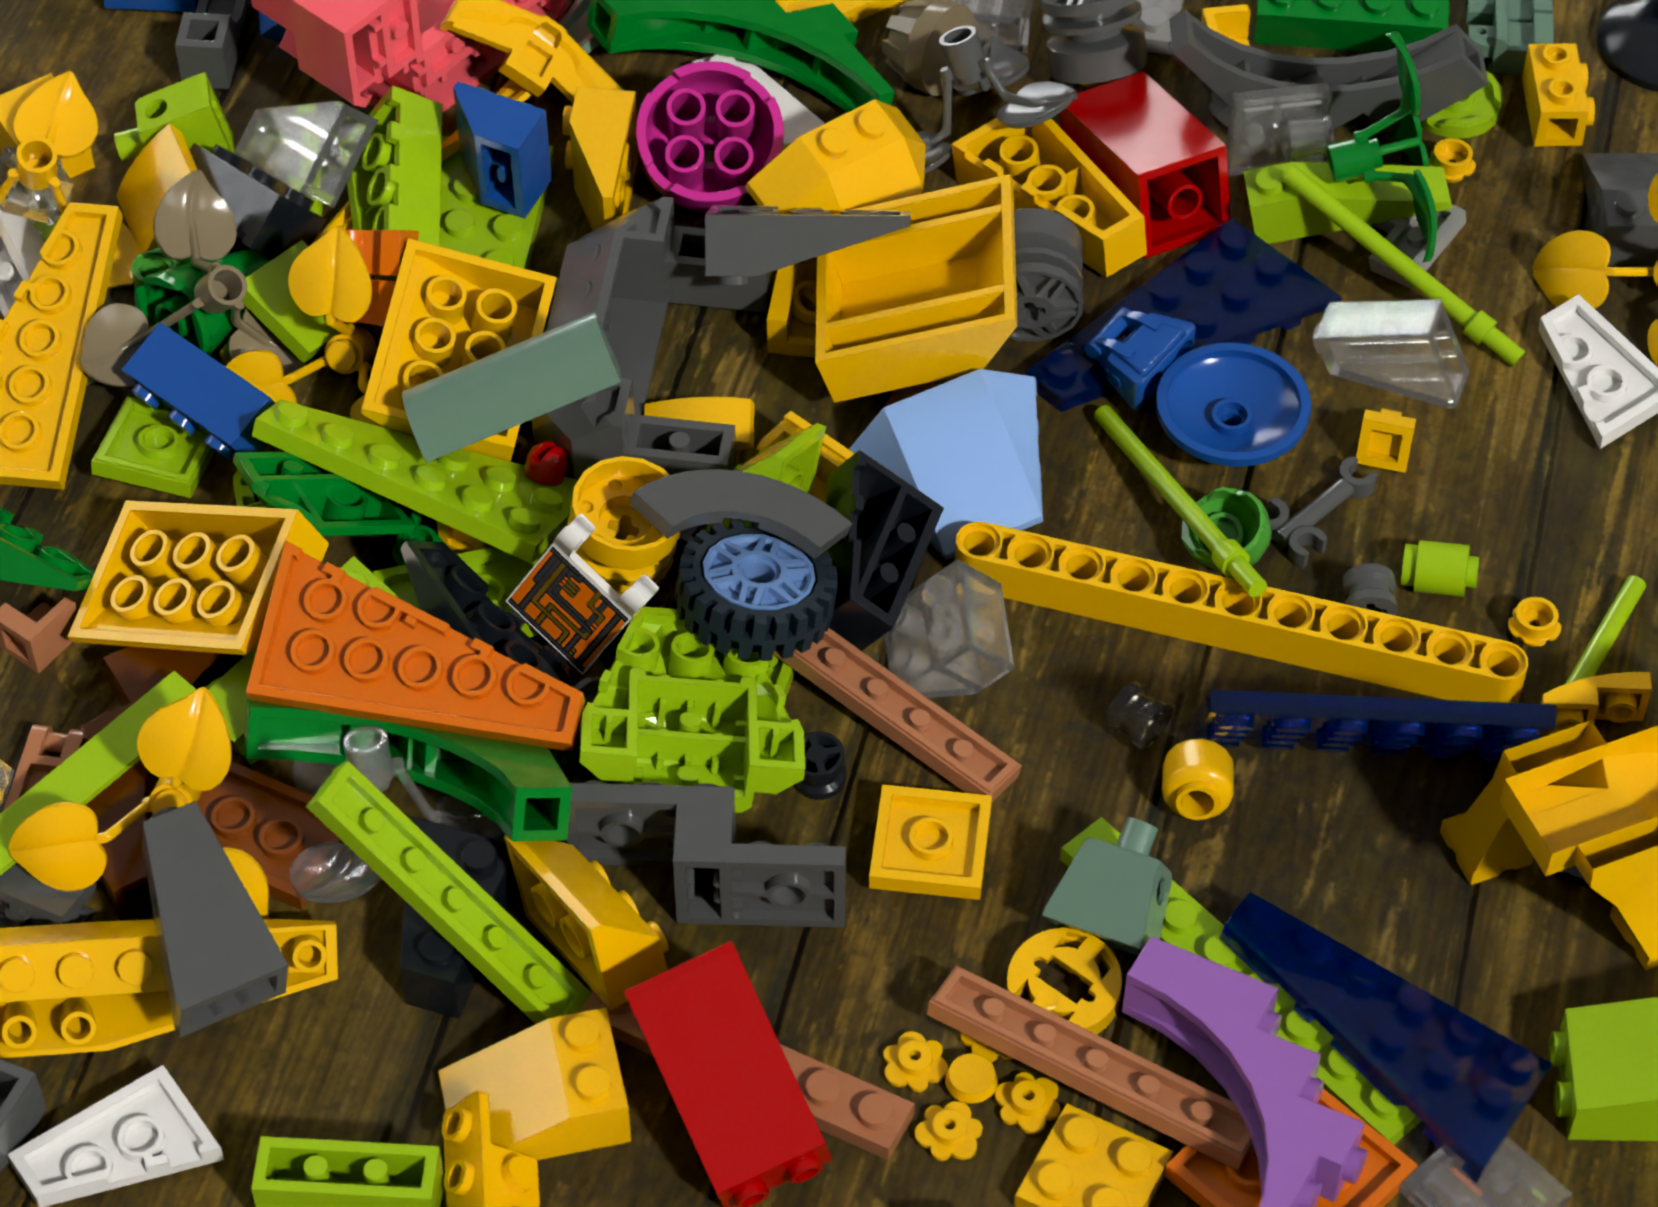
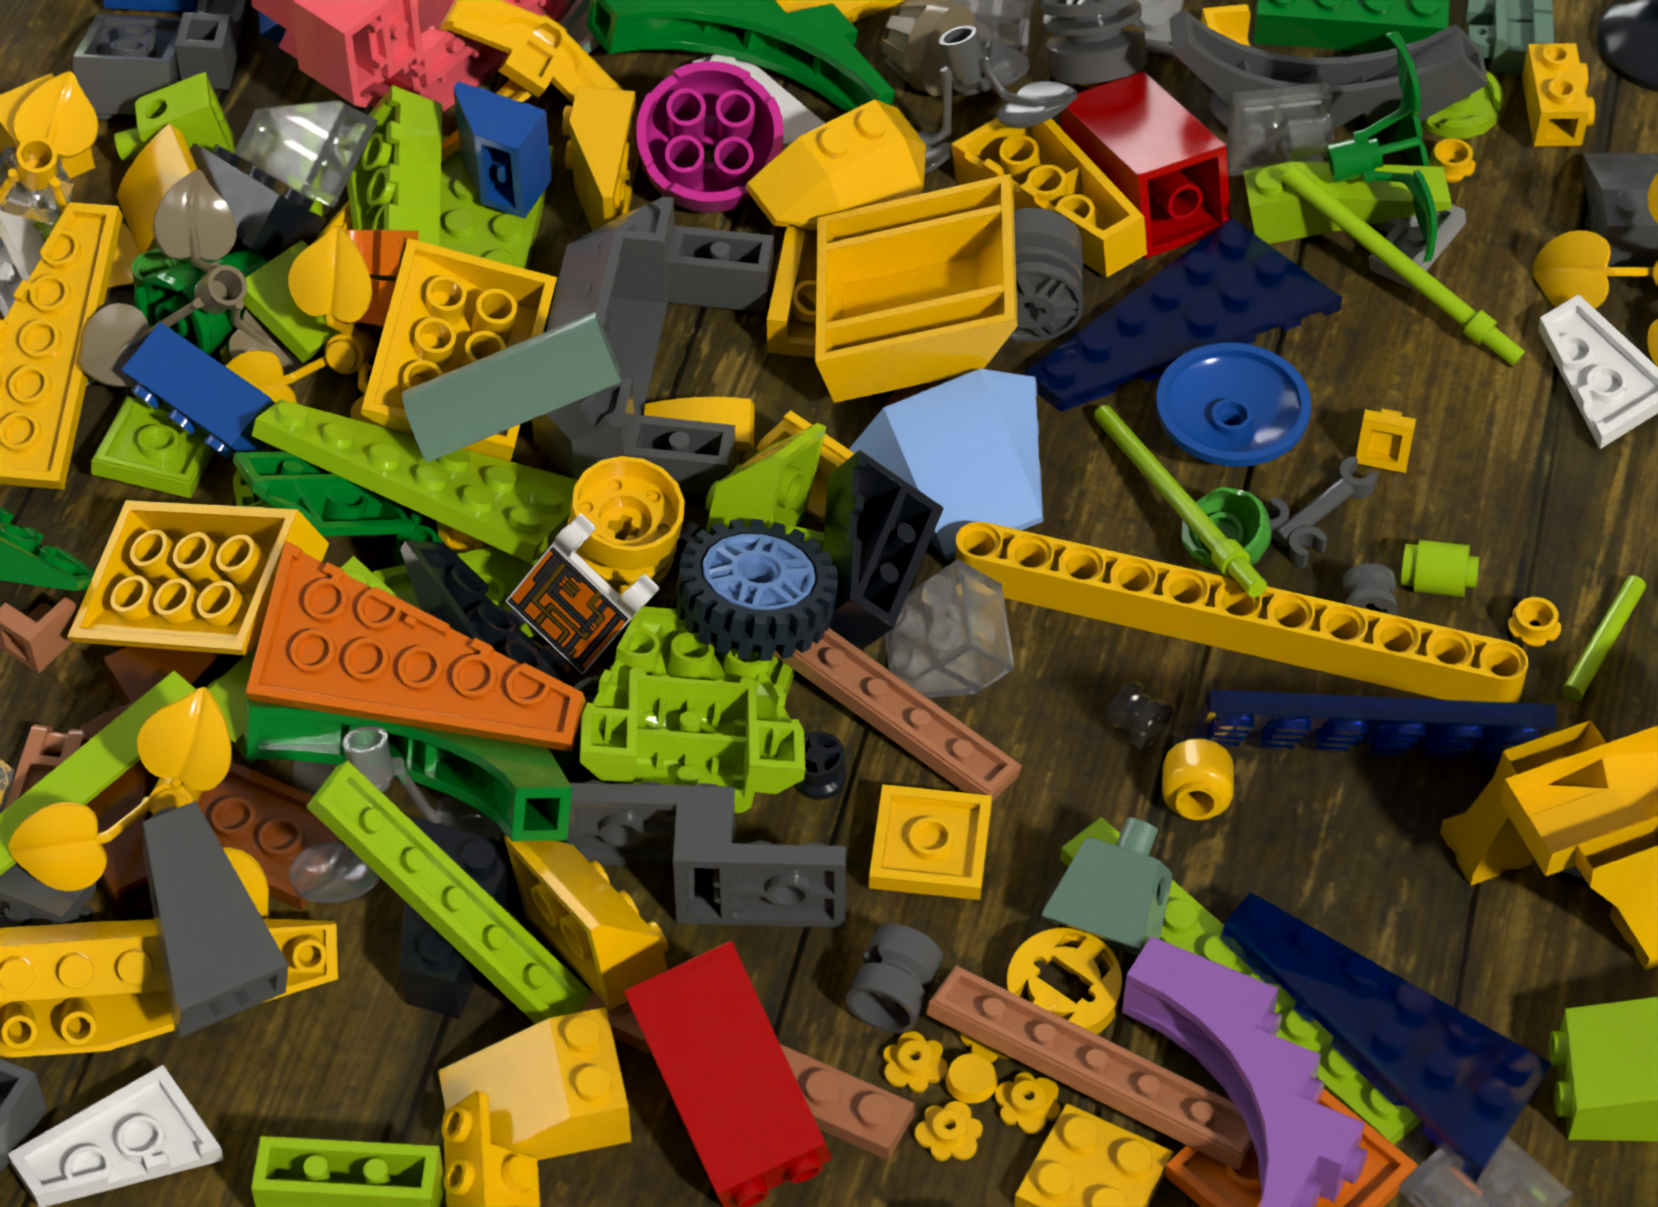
red hinge [523,441,568,485] -> none
dark grey tile [629,469,853,559] -> none
dark grey wedge [705,205,911,285] -> none
blue piece [1084,307,1196,411] -> none
clear slope [1313,299,1470,408] -> none
yellow slope [1535,672,1652,735] -> none
none -> dark grey slope [73,14,182,119]
none -> dark grey wheel [846,924,943,1033]

